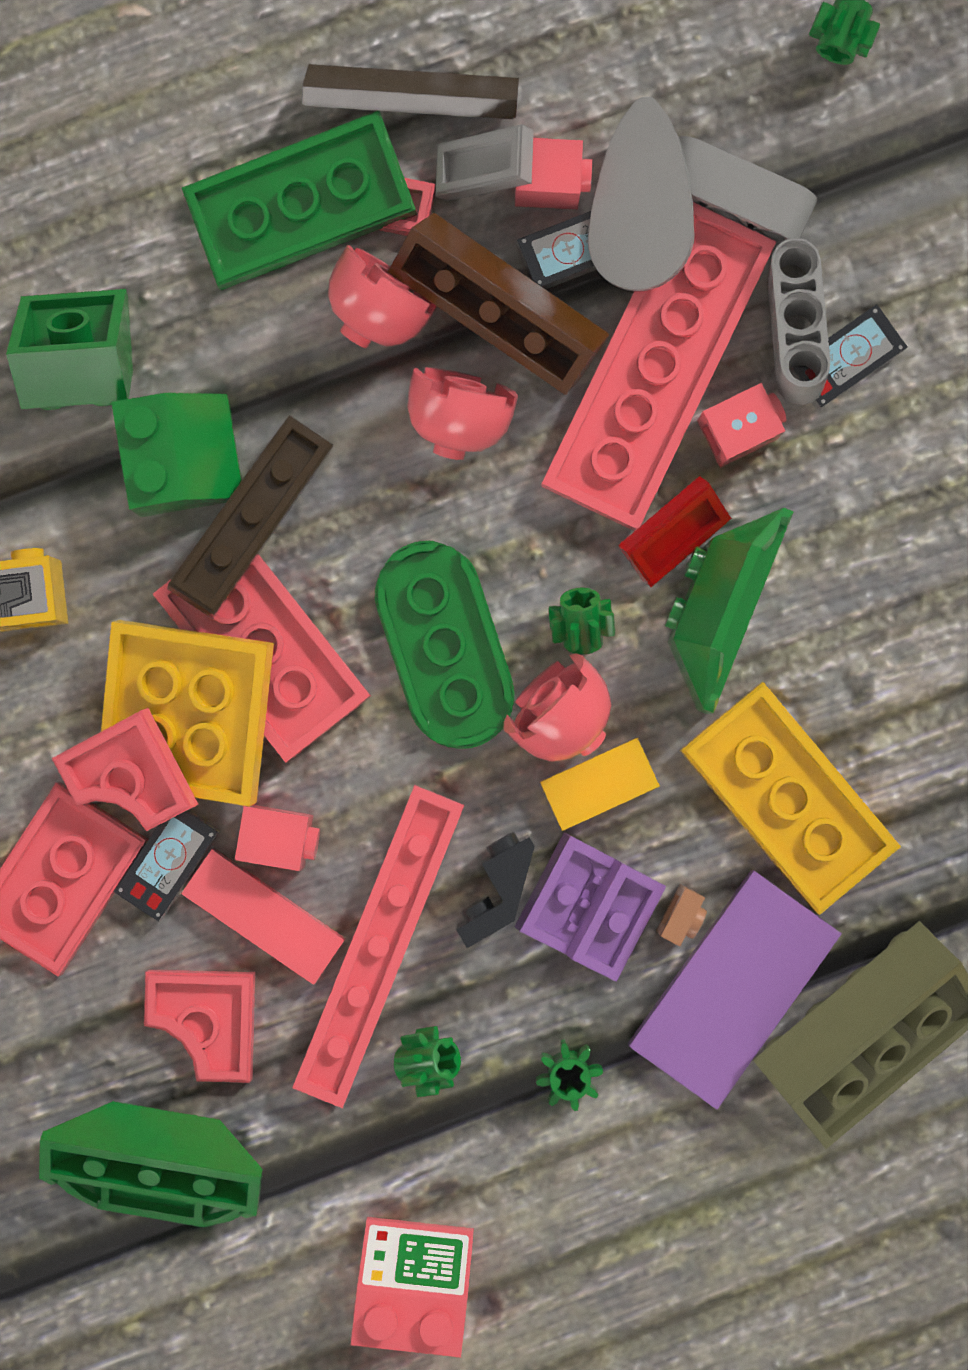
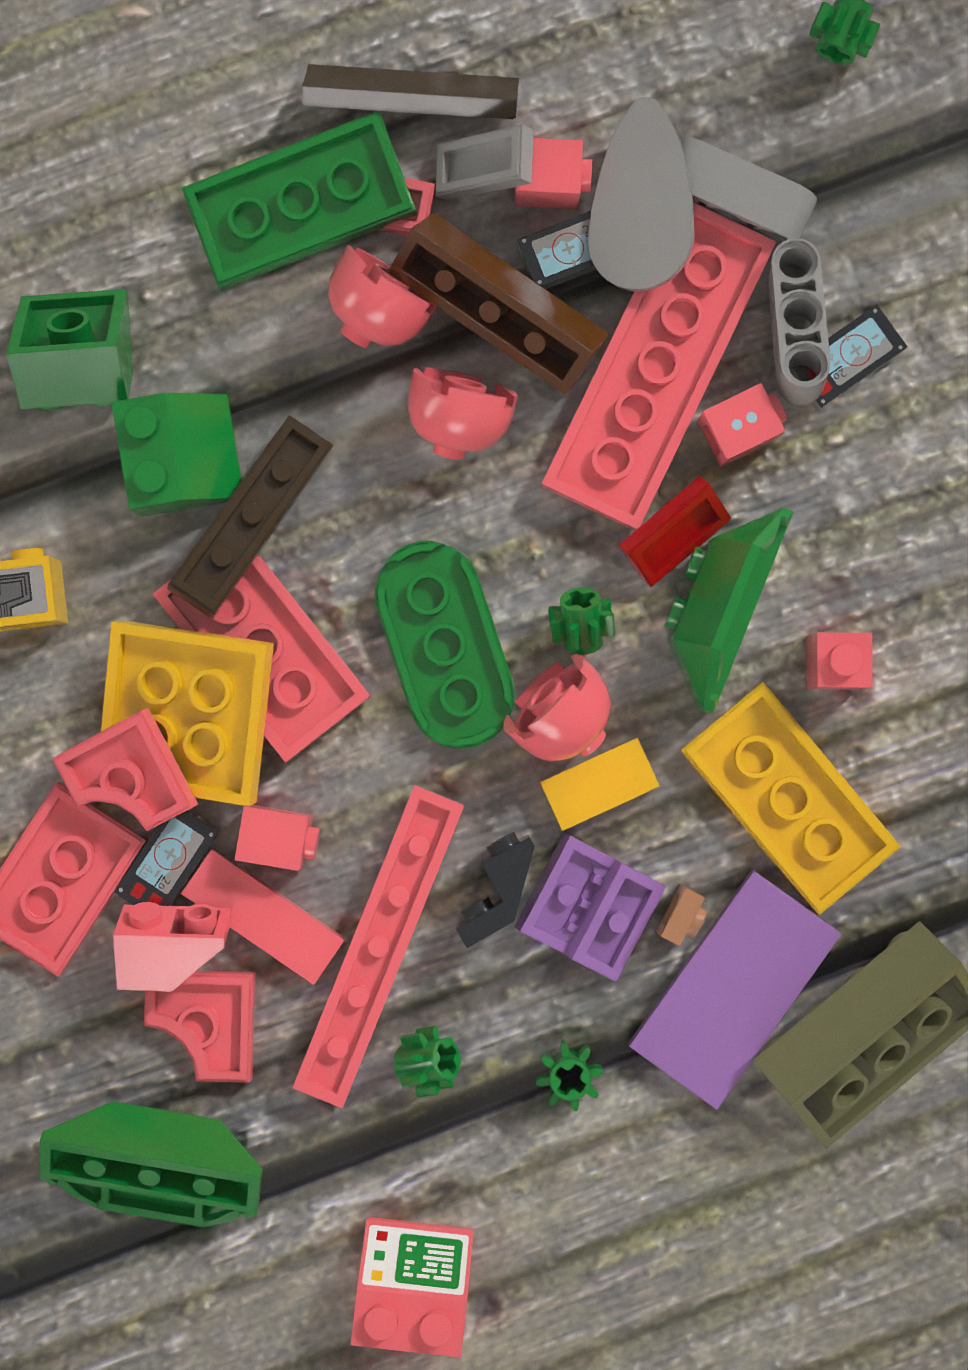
none -> coral slope [113,902,232,992]
none -> coral brick [806,632,872,690]

